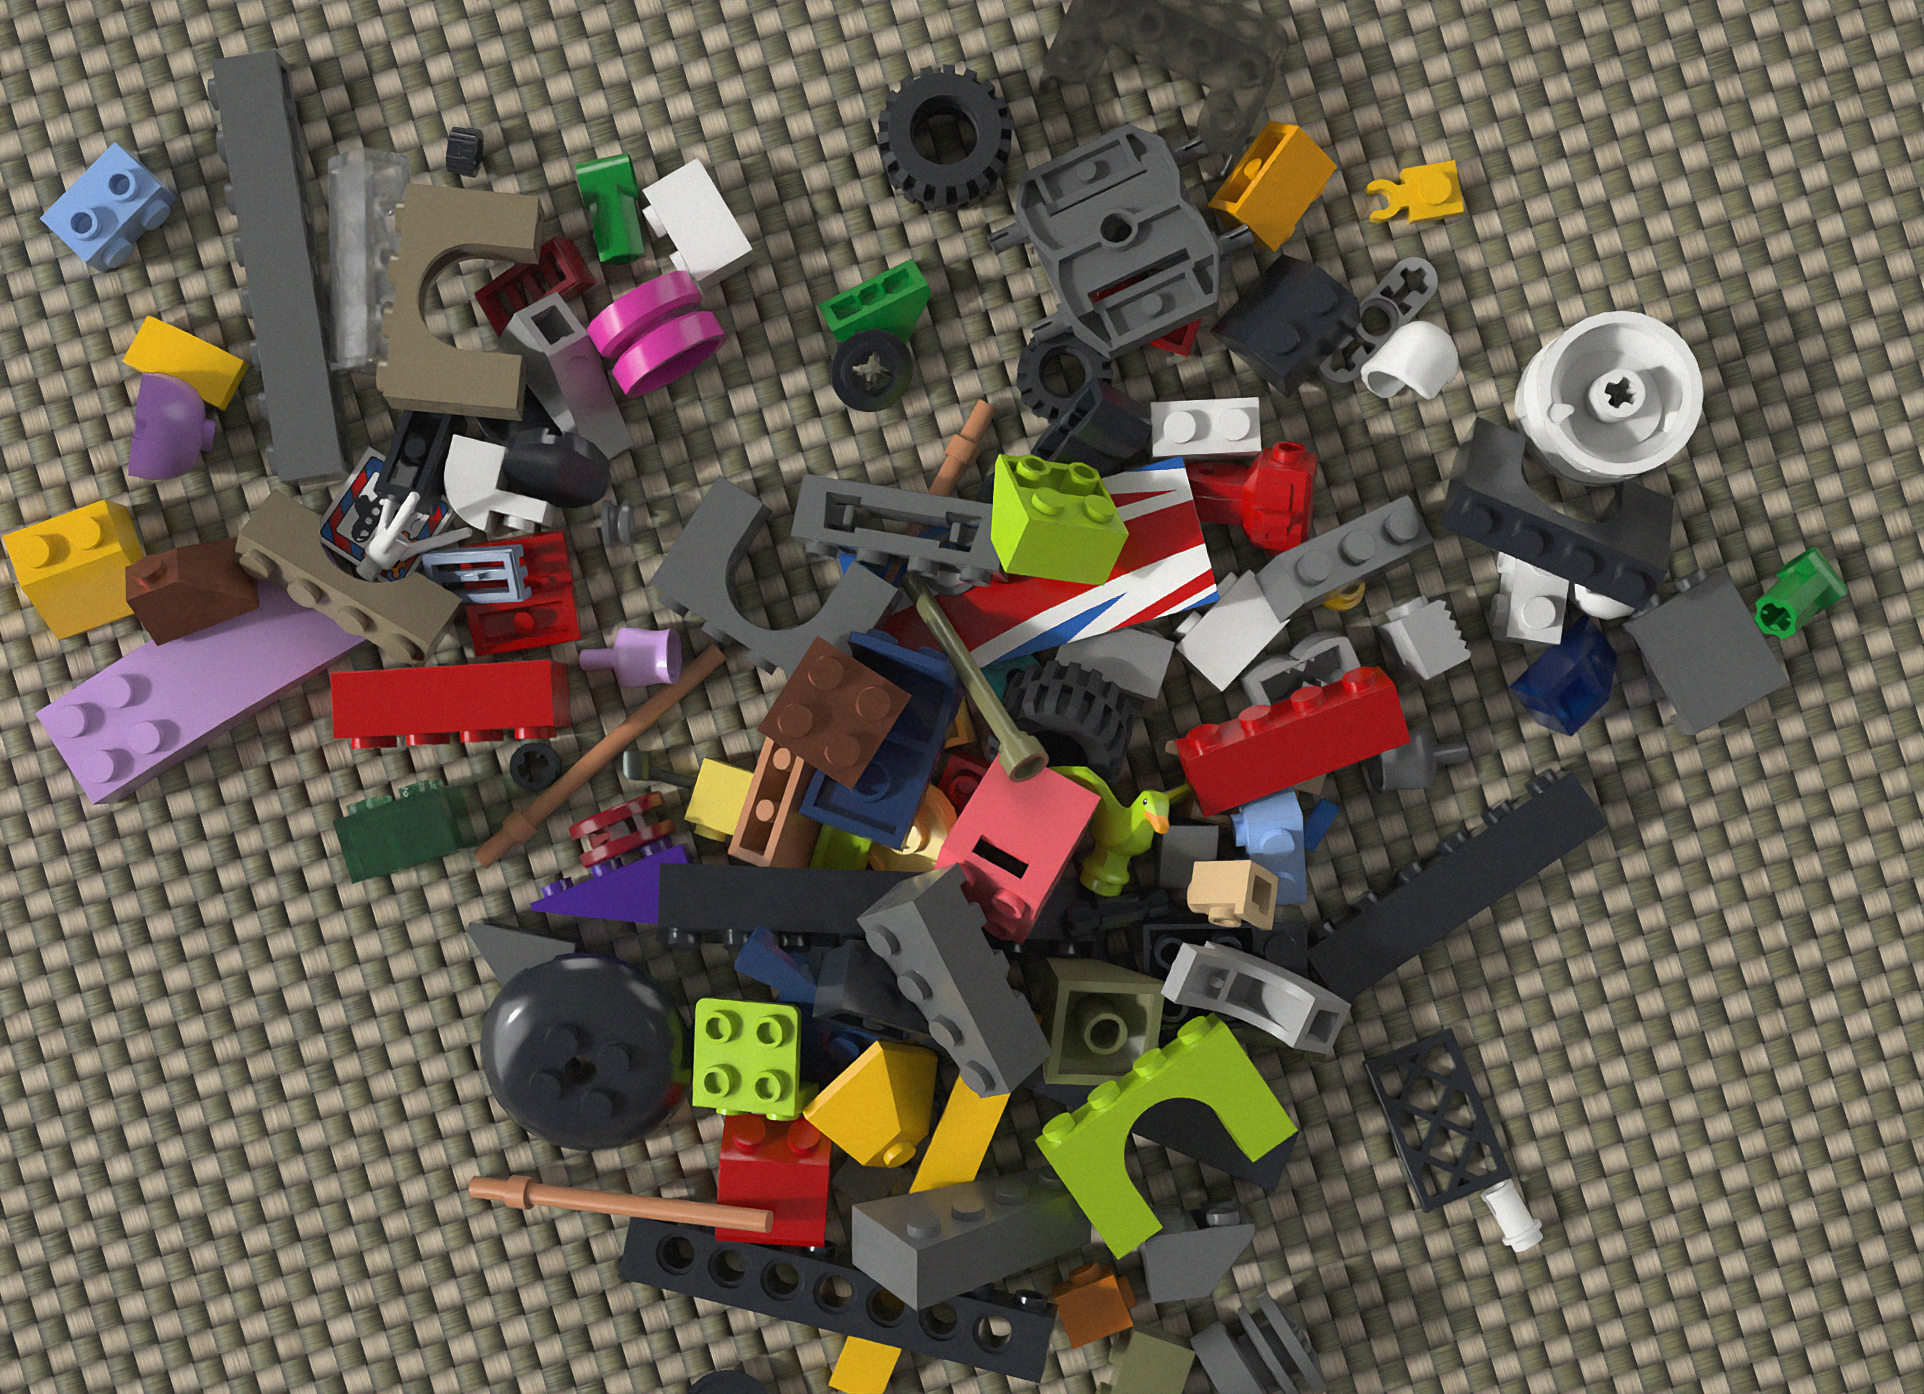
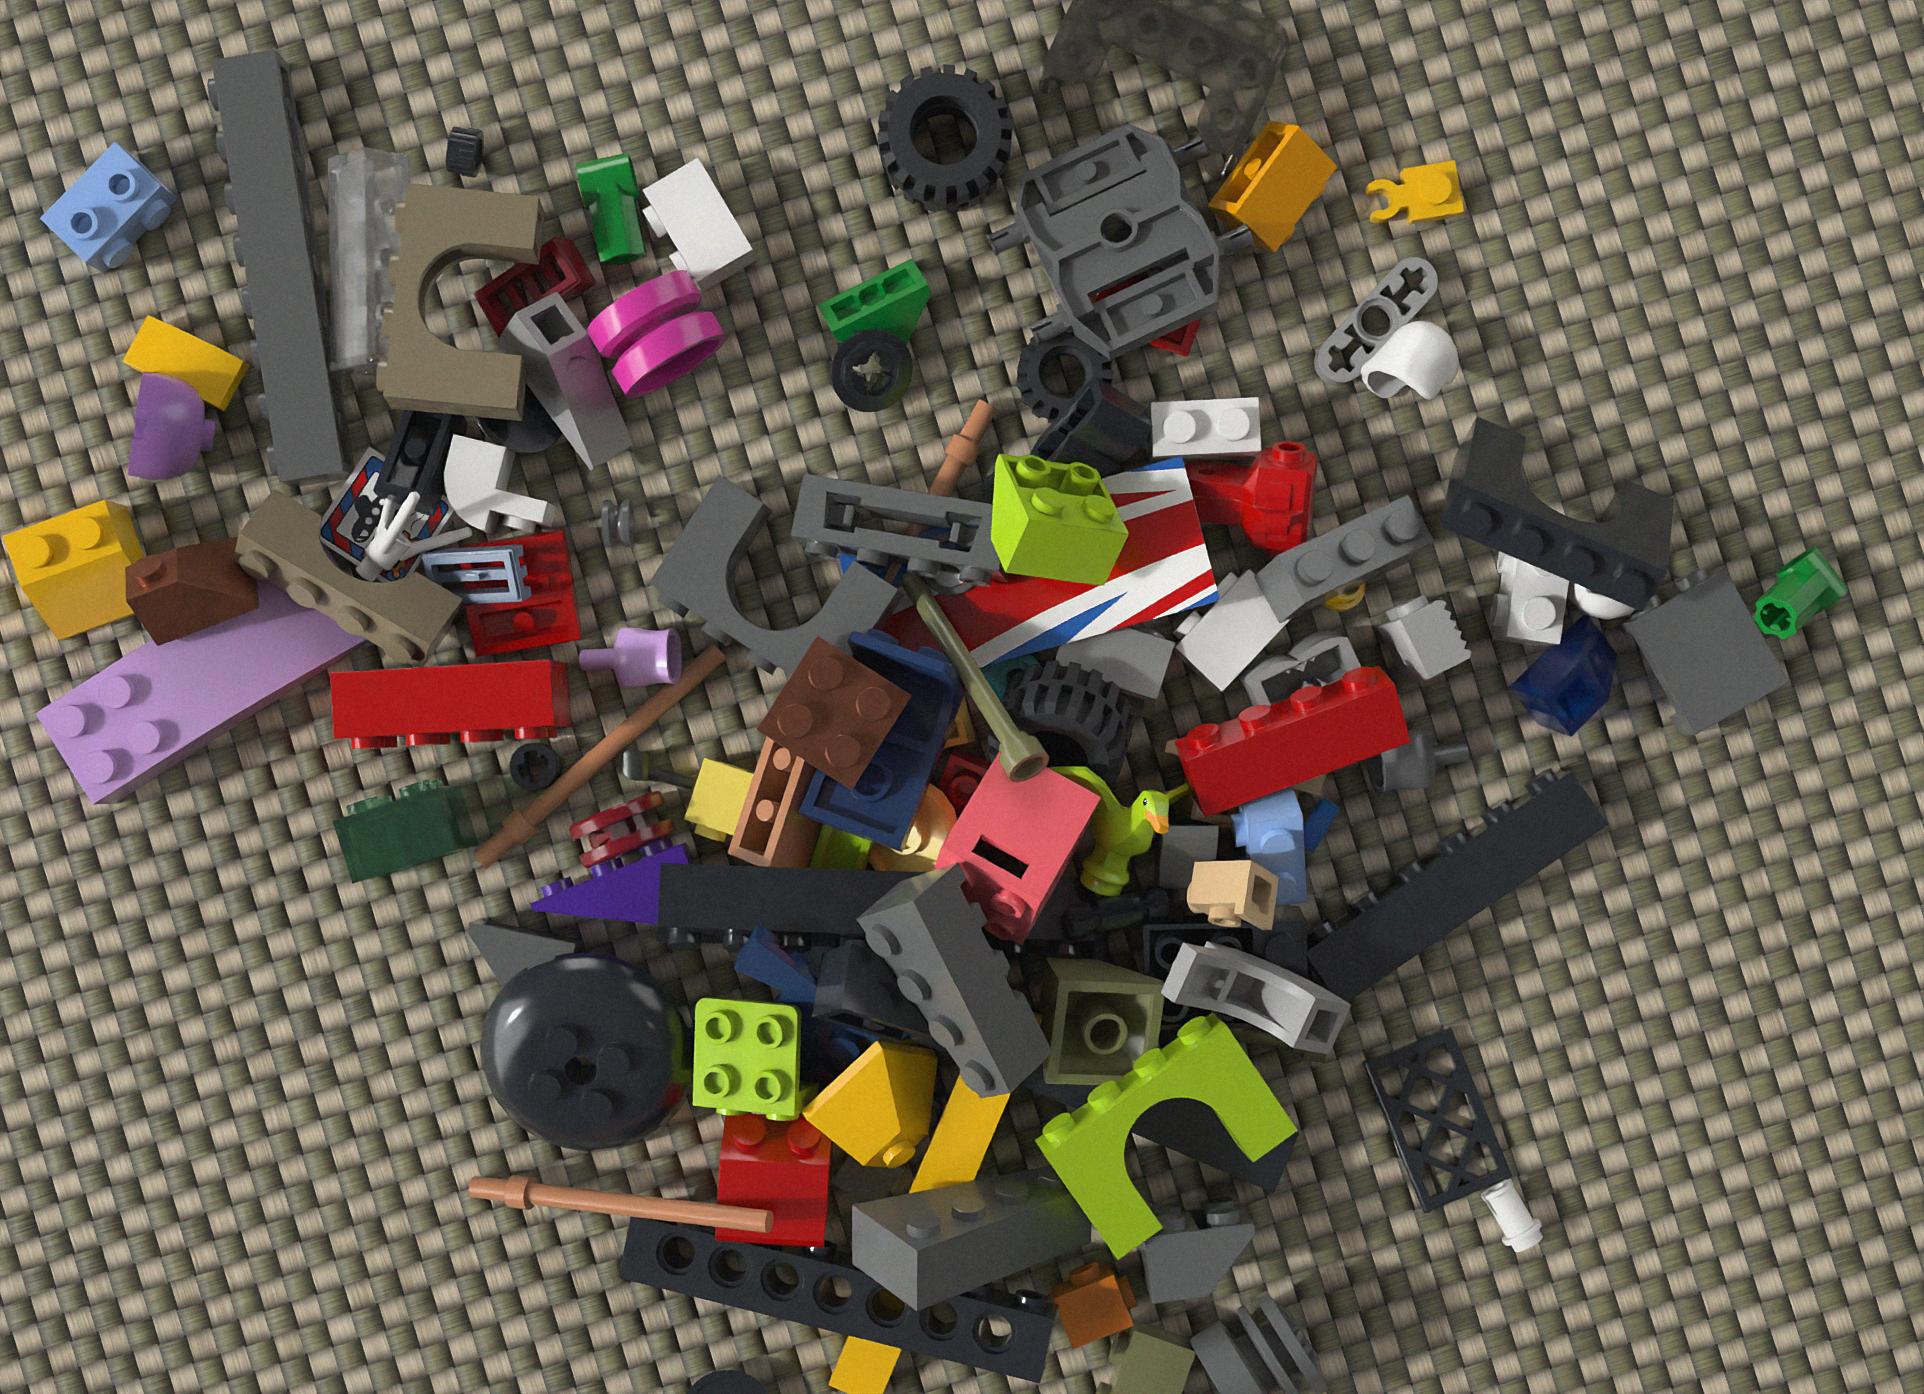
black tile [502,427,610,508] -> none
black slope [1210,254,1361,399] -> none
white piece [1514,311,1704,487] -> none

